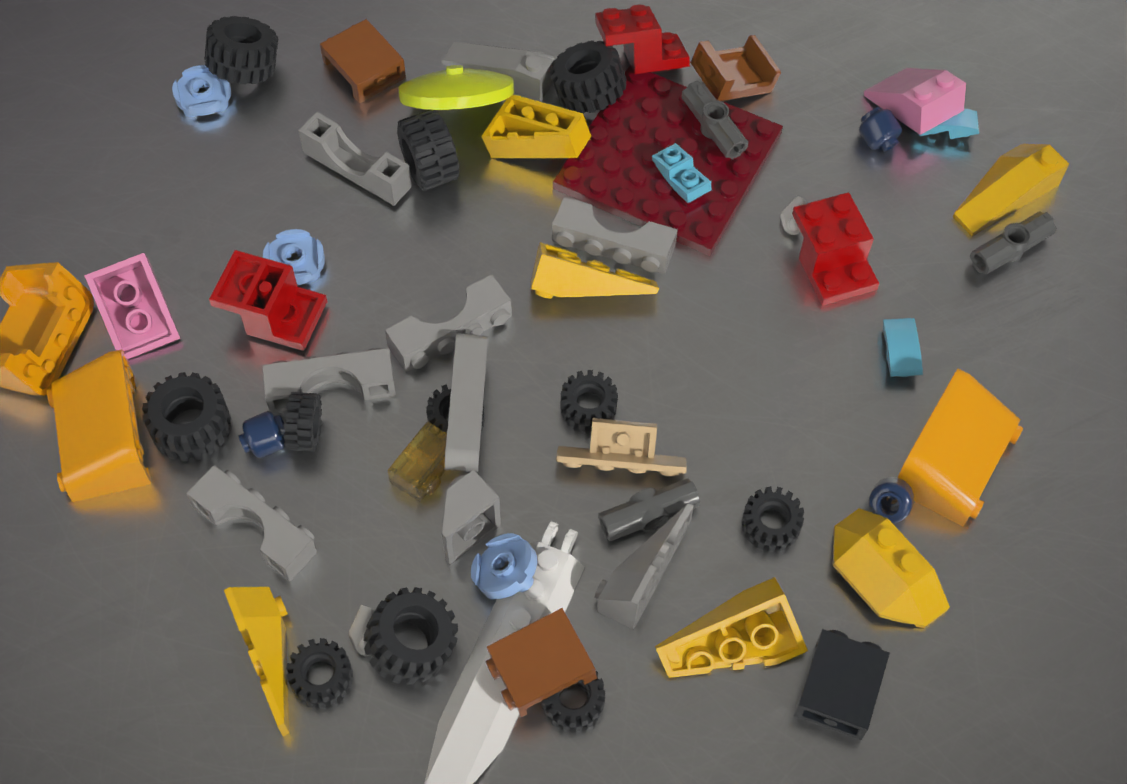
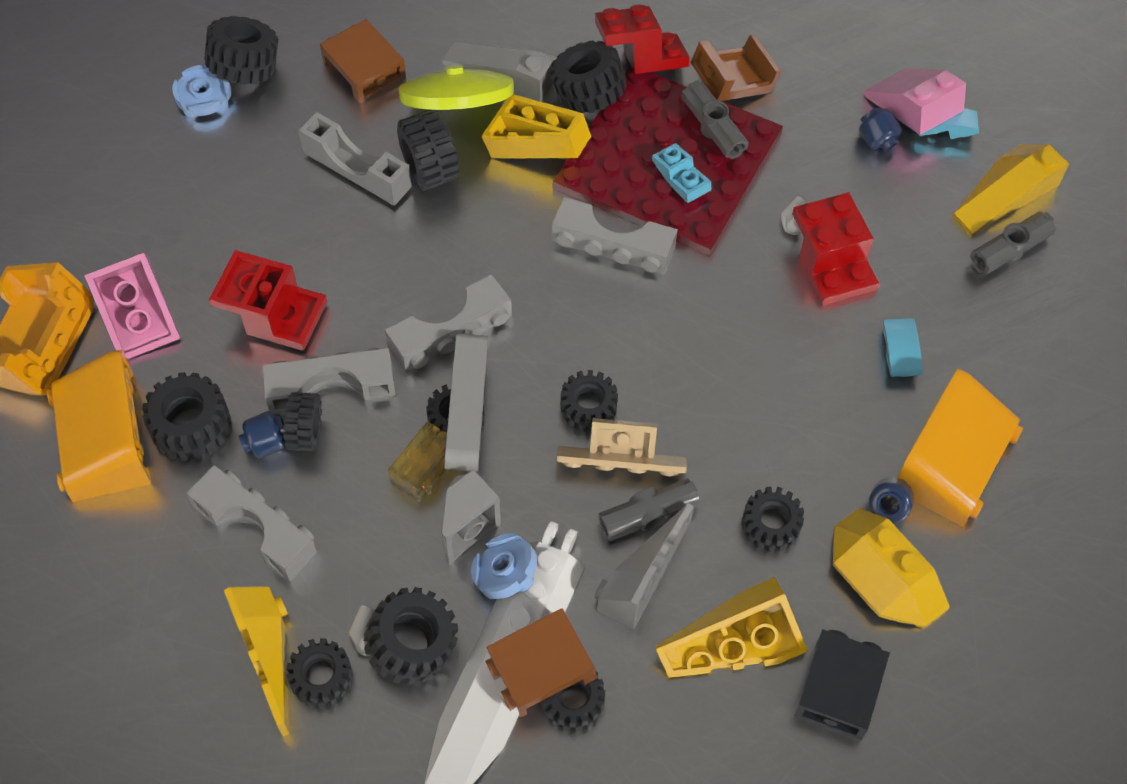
light blue plate [263,229,325,285] -> none
yellow wedge [530,242,659,299] -> none

